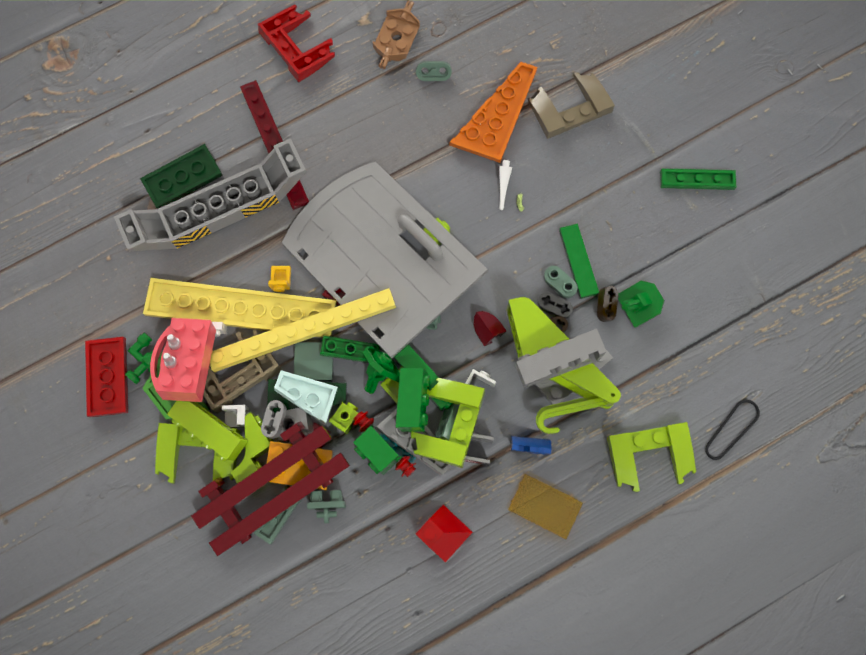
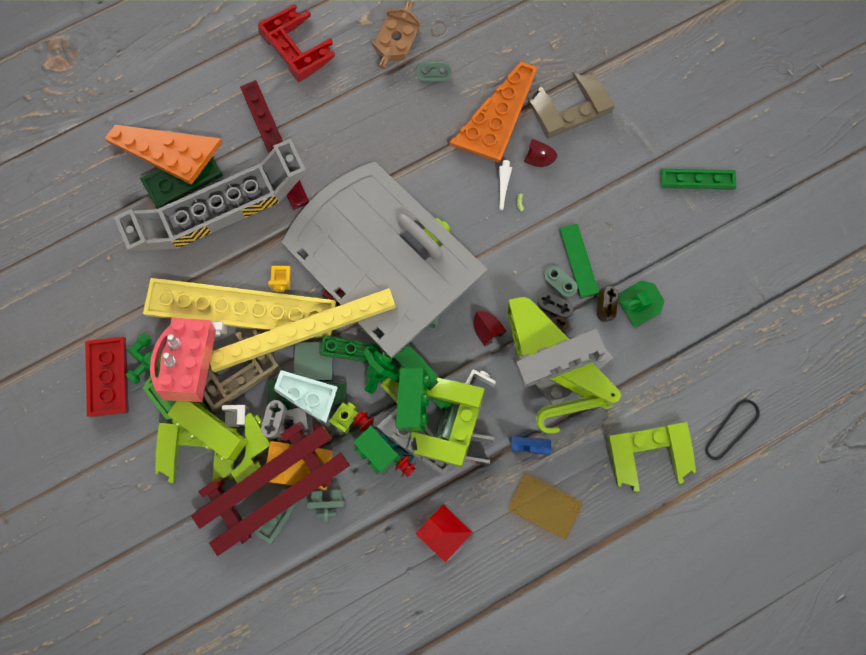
none -> orange wing [104,125,223,185]
none -> dark red brick [524,139,558,167]

